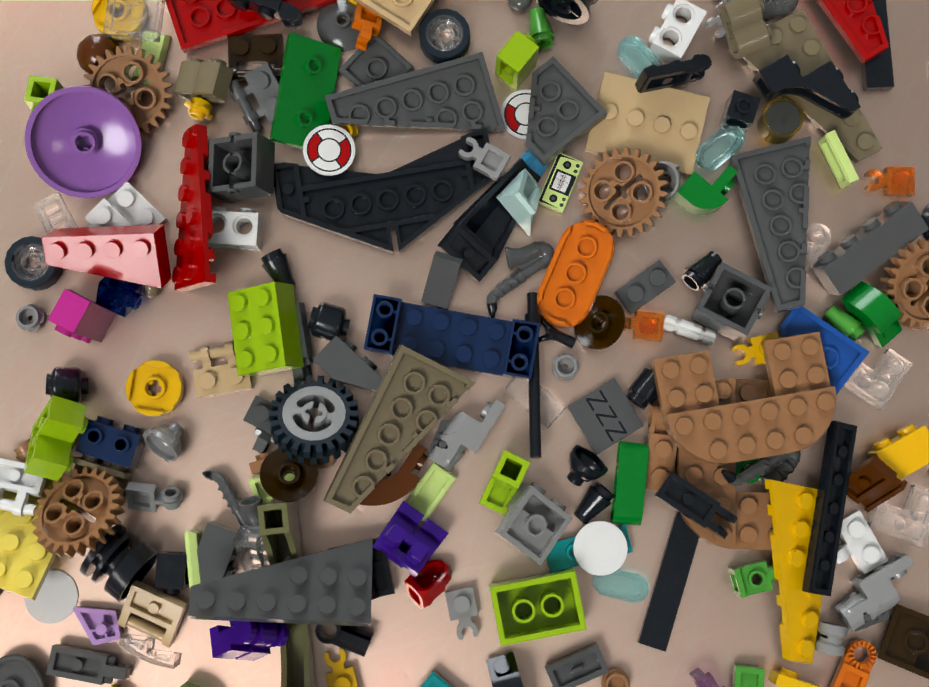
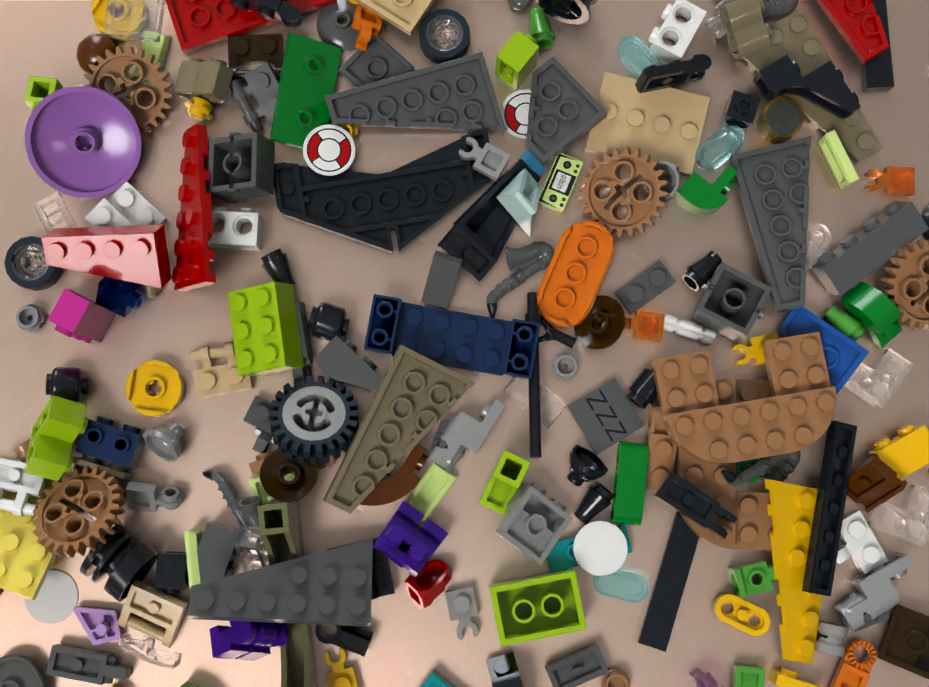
none -> yellow plate [713,593,770,636]

